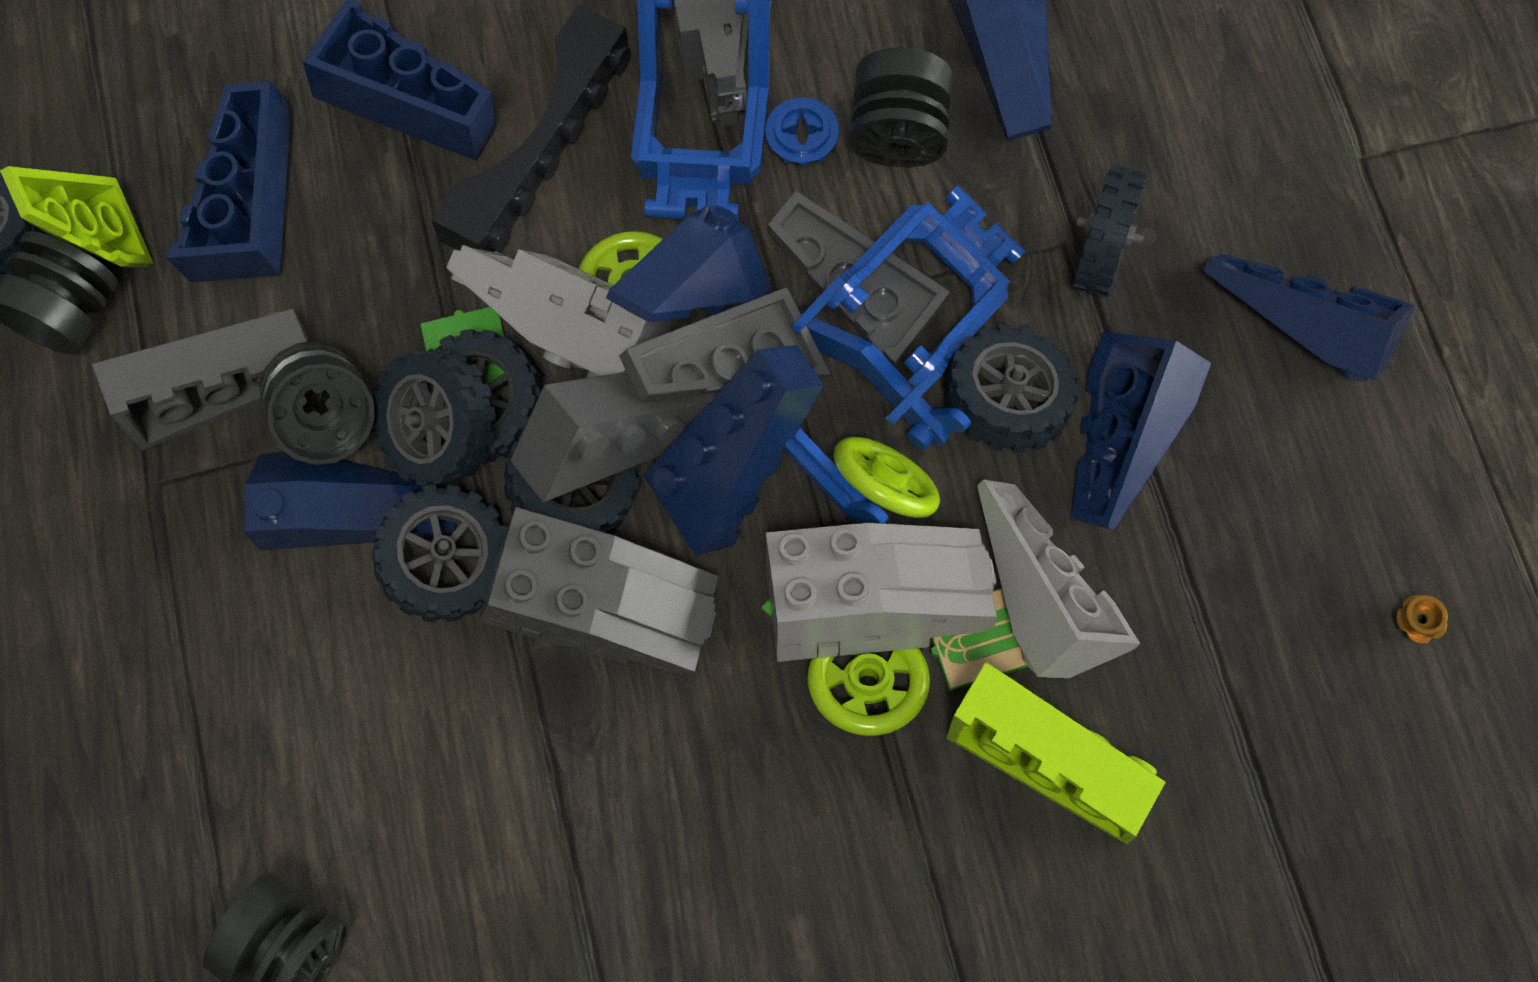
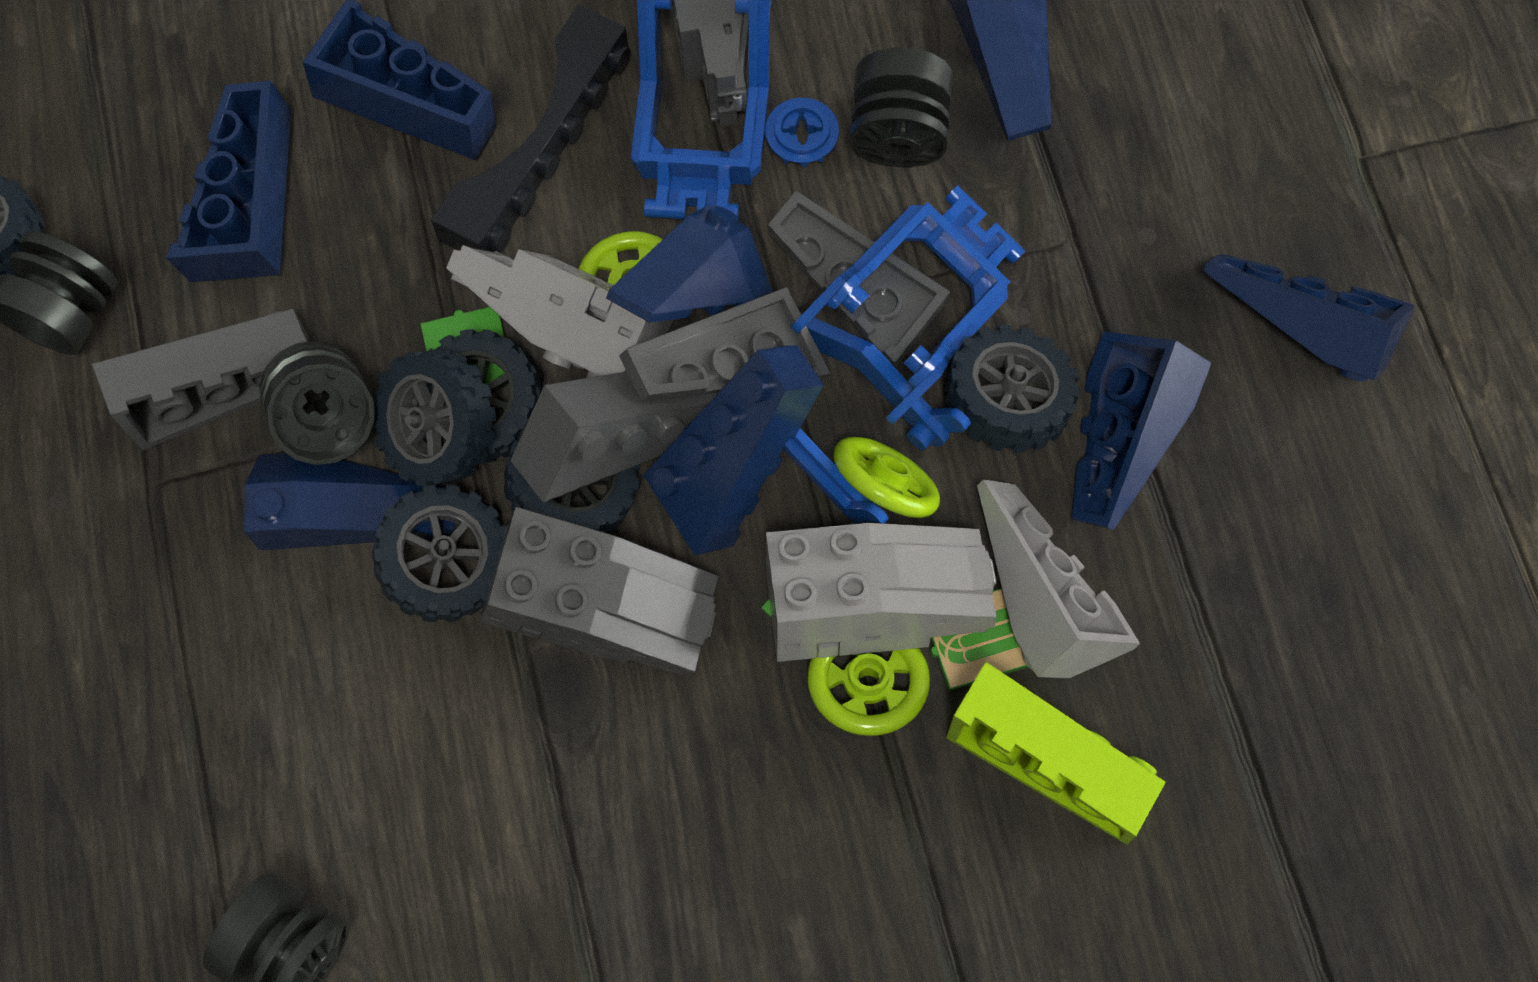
lime wedge [0,166,154,267] -> none
black wheel [1073,163,1148,298] -> none
pearl gold plate [1396,595,1448,644] -> none

